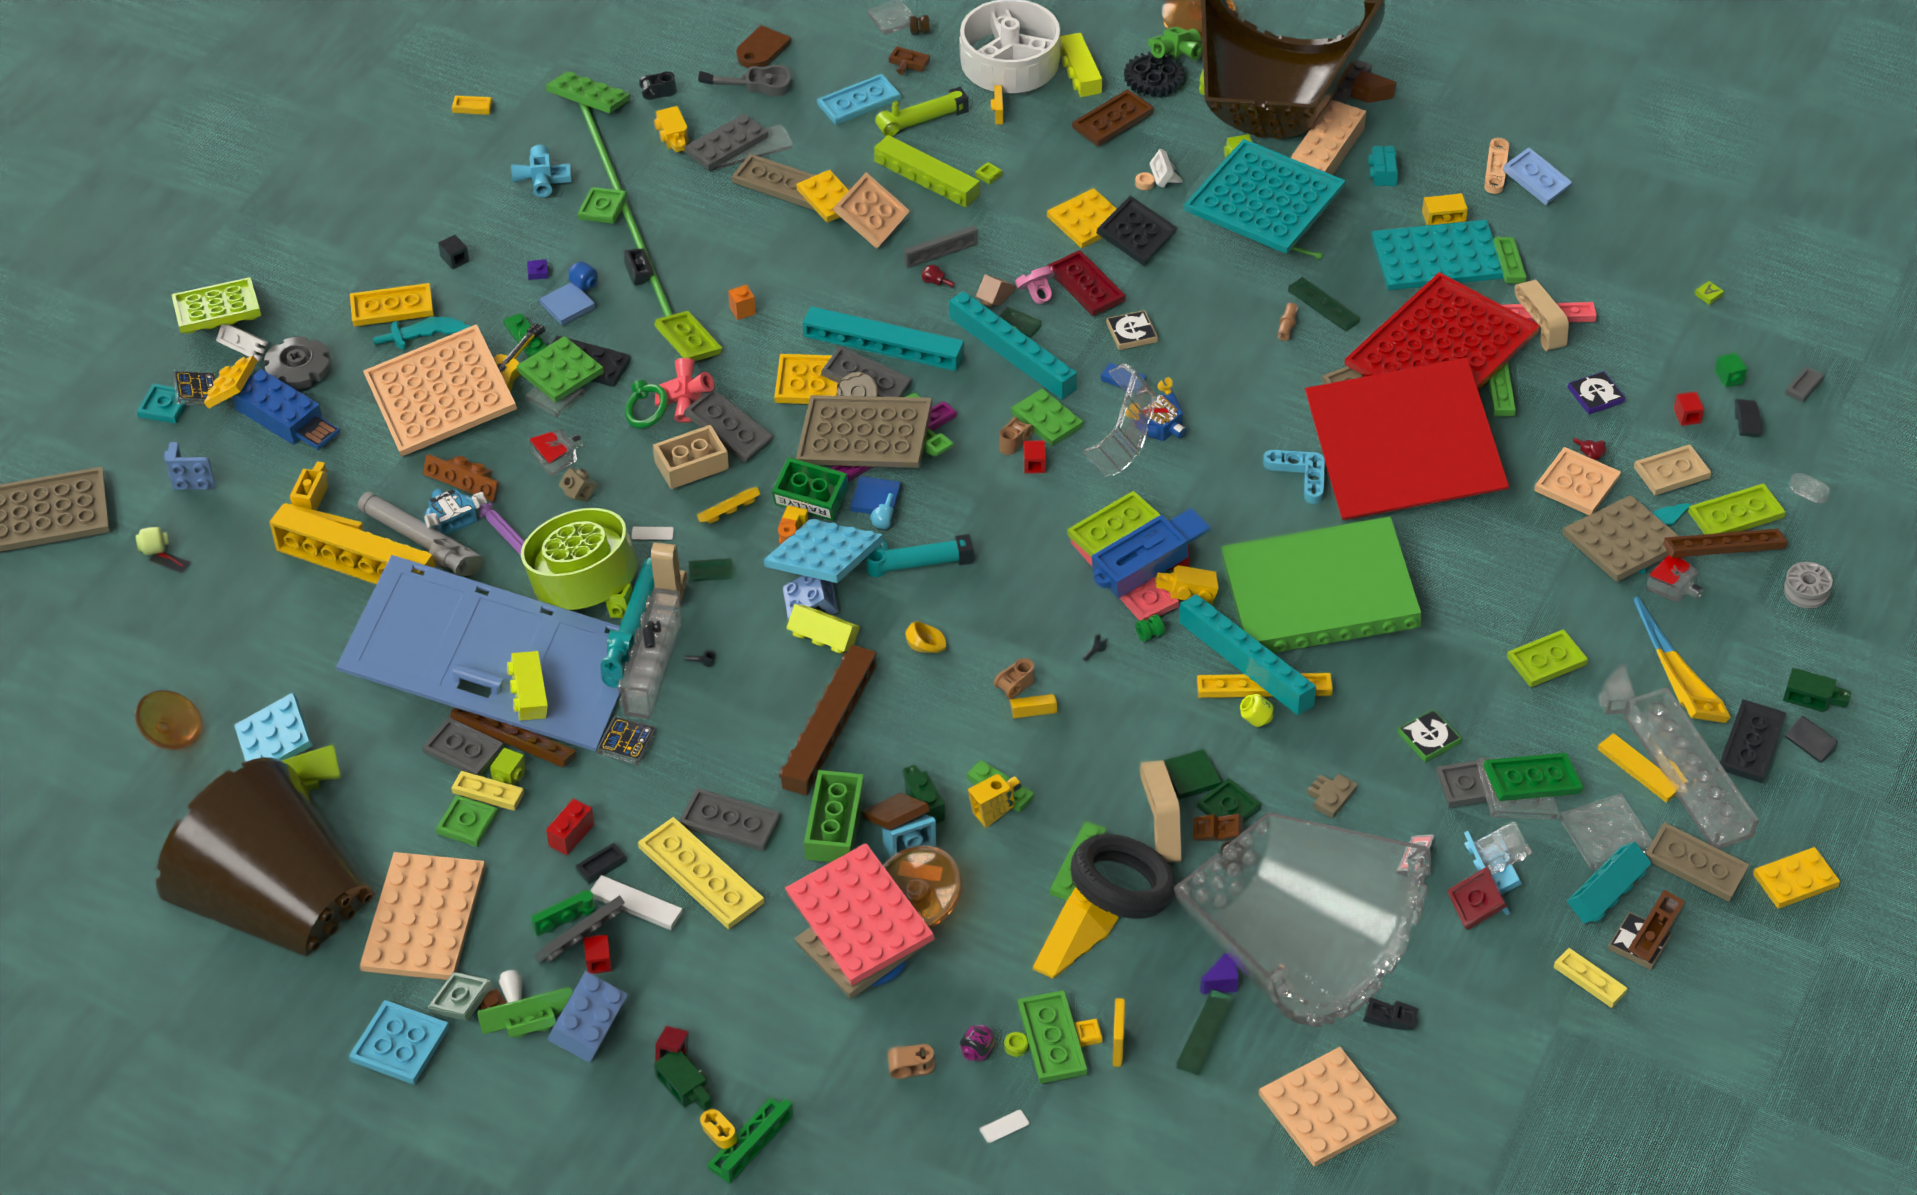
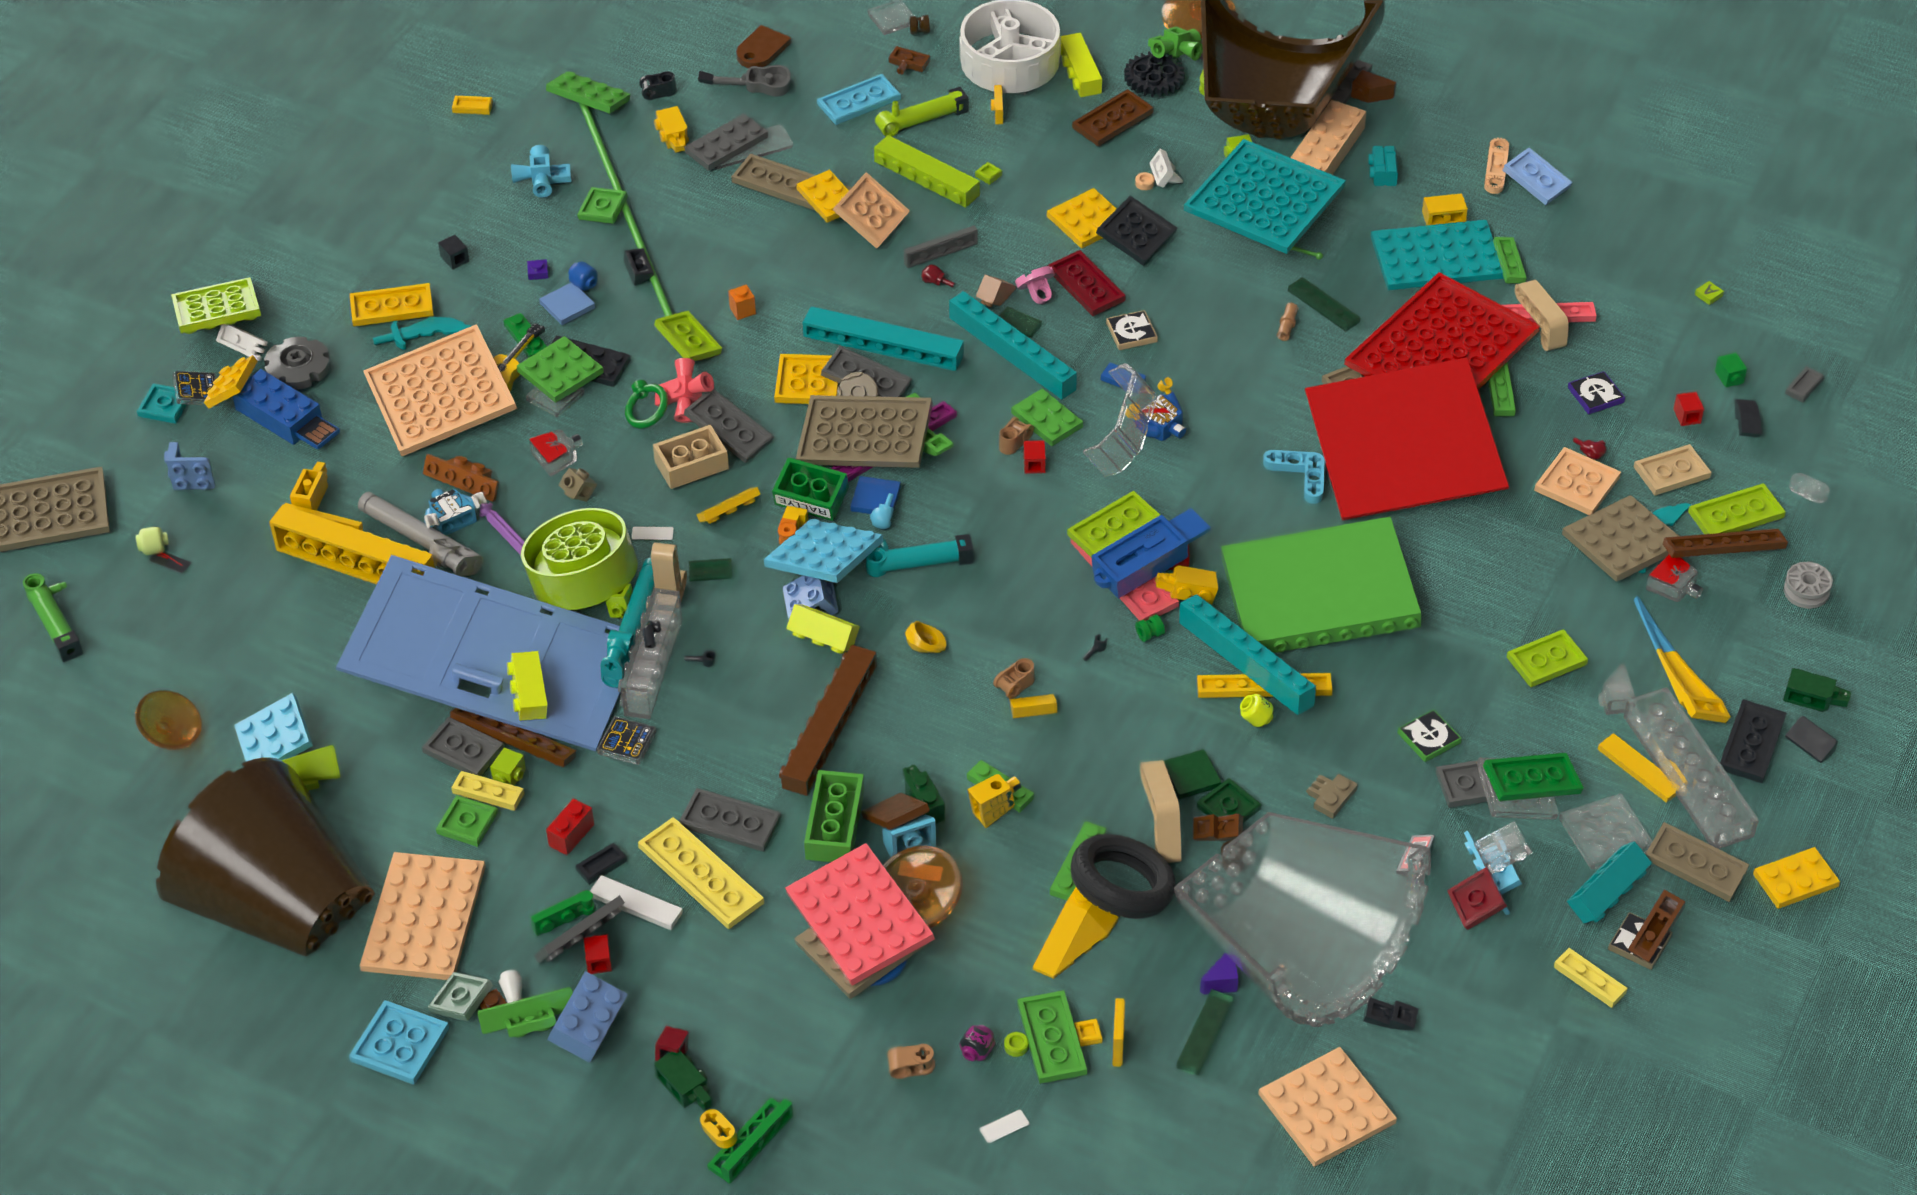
none -> bright green piece [23,573,83,663]

